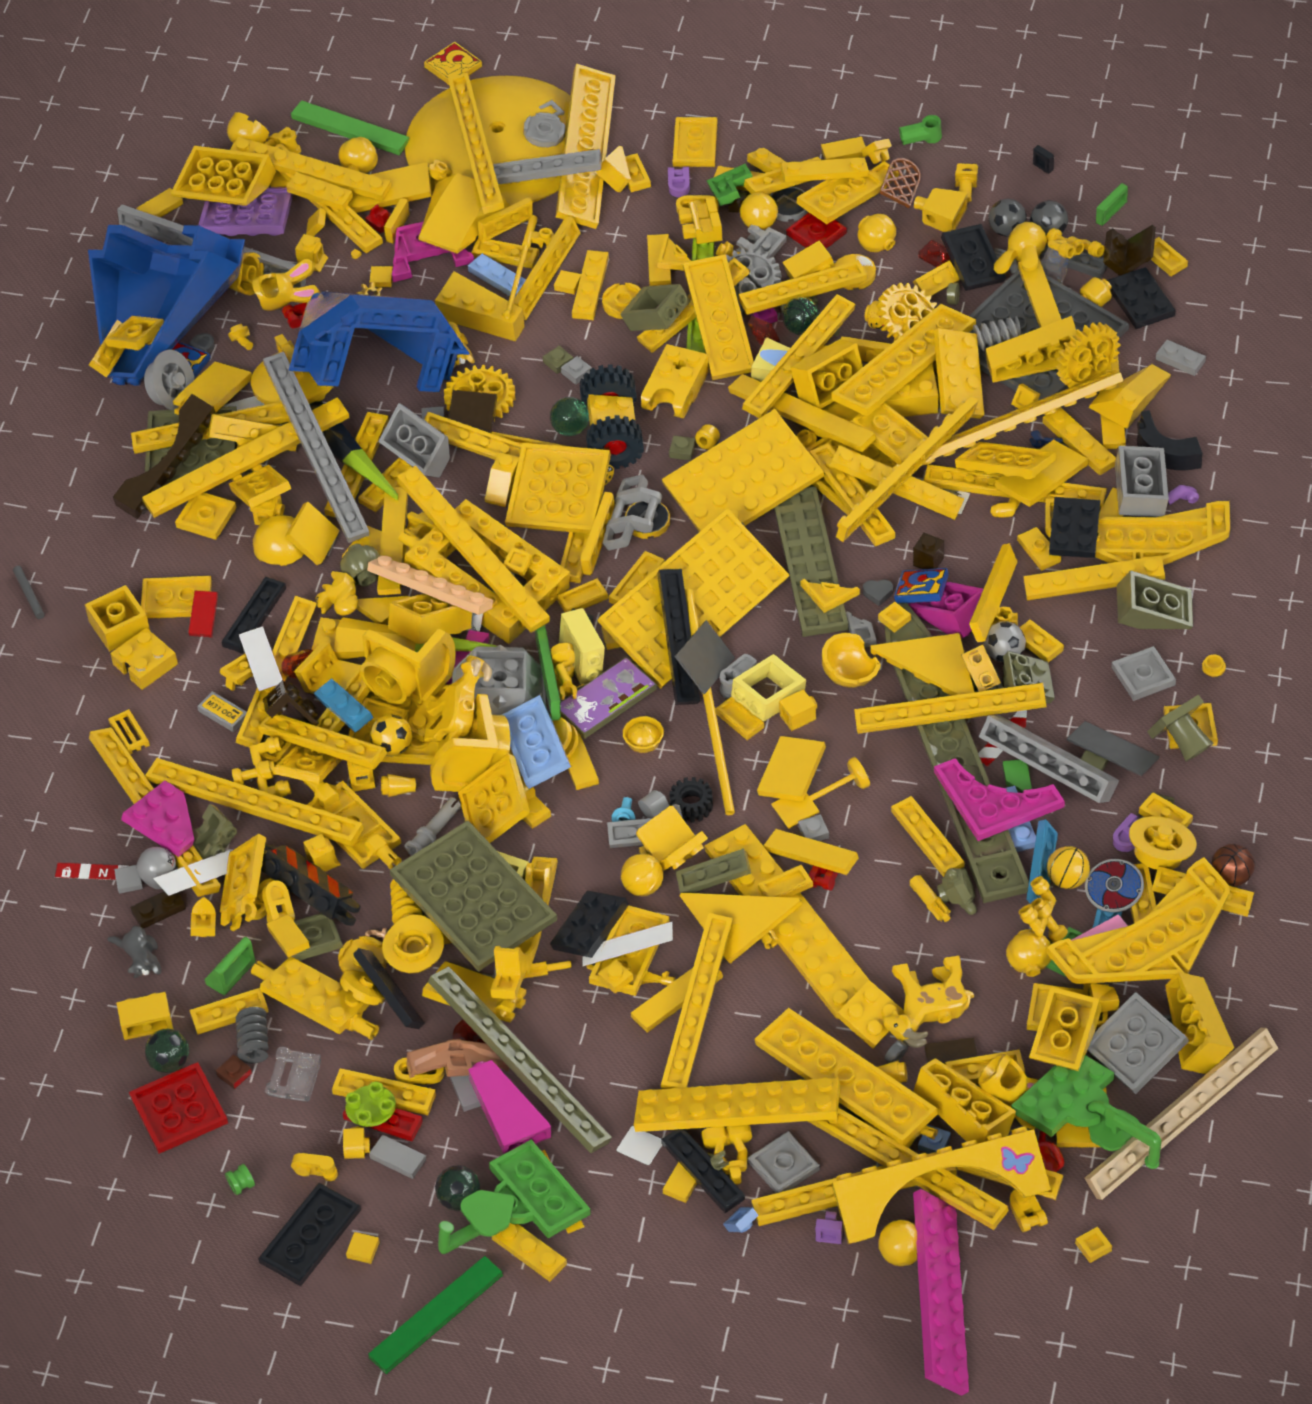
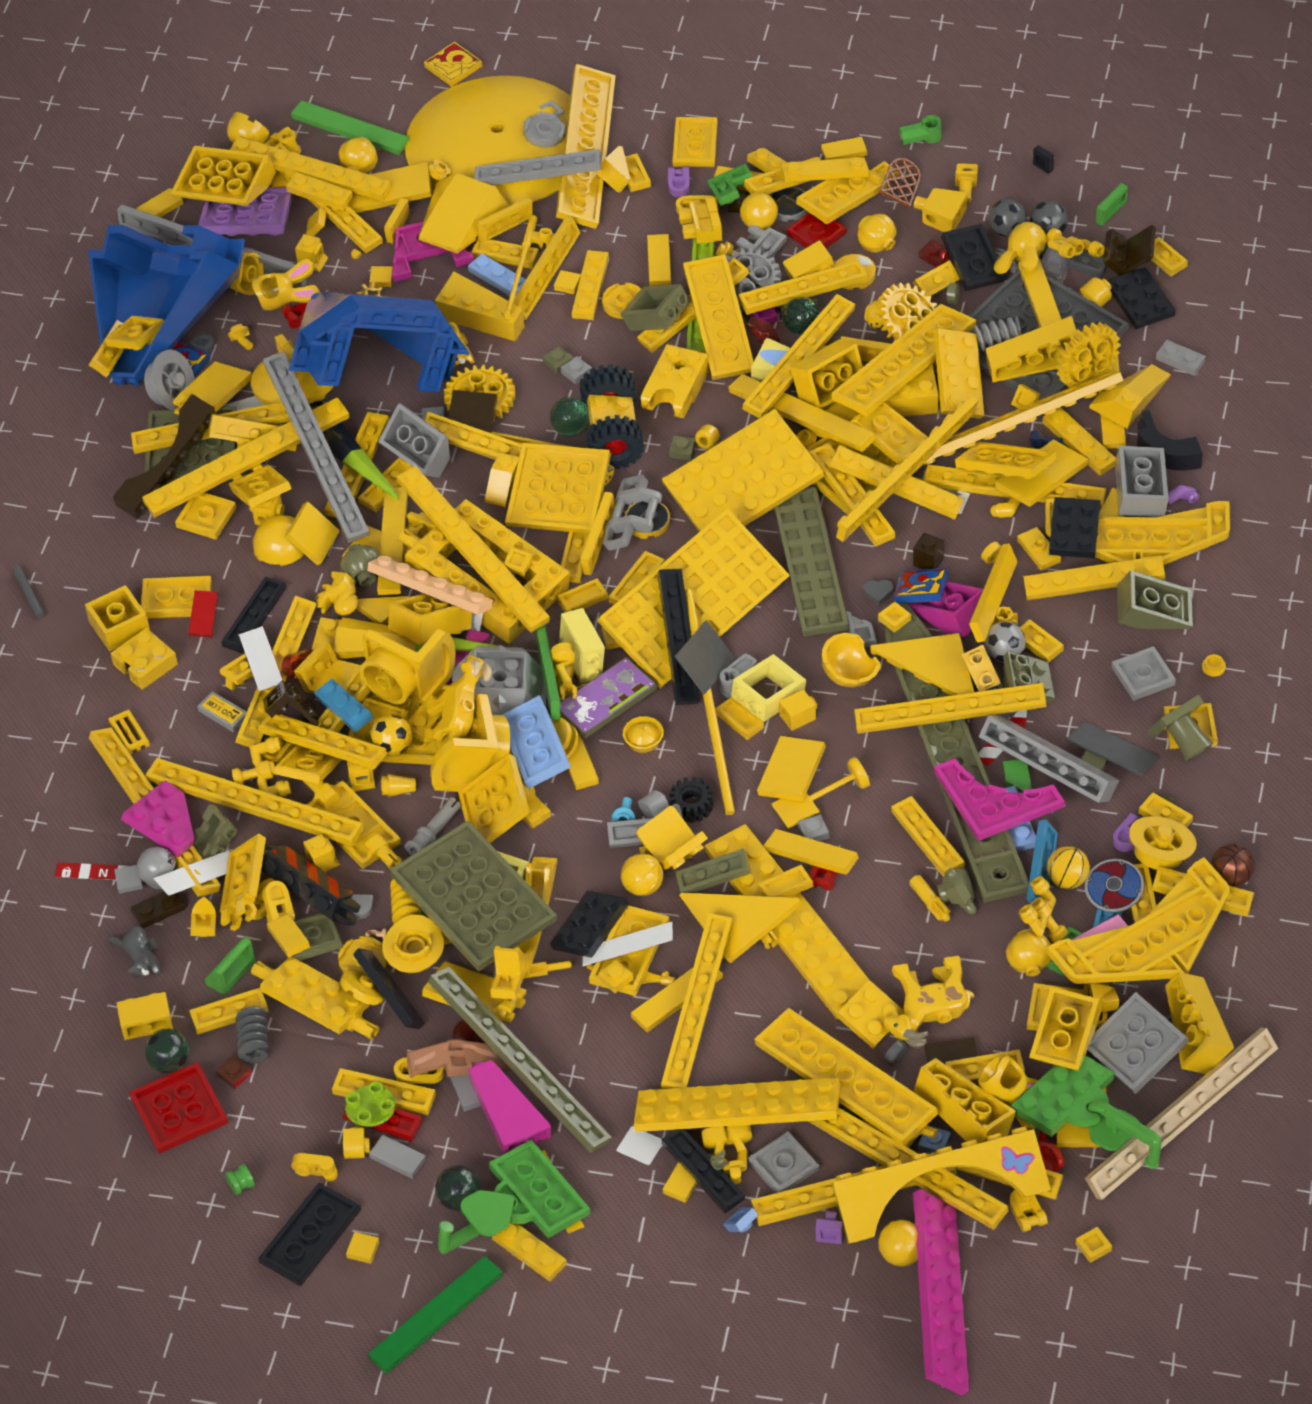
clear plate [265,1047,322,1102] -> none
red tile [365,204,391,234] -> none
yellow plate [448,73,505,214] -> none
yellow tile [657,234,691,271] -> none
yellow tile [800,579,860,613] -> none
yellow tile [861,139,892,164] -> none
yellow cone [877,1060,908,1084] -> none
none -> light grey tile [349,894,374,919]
none -> yellow tile [981,541,1001,564]

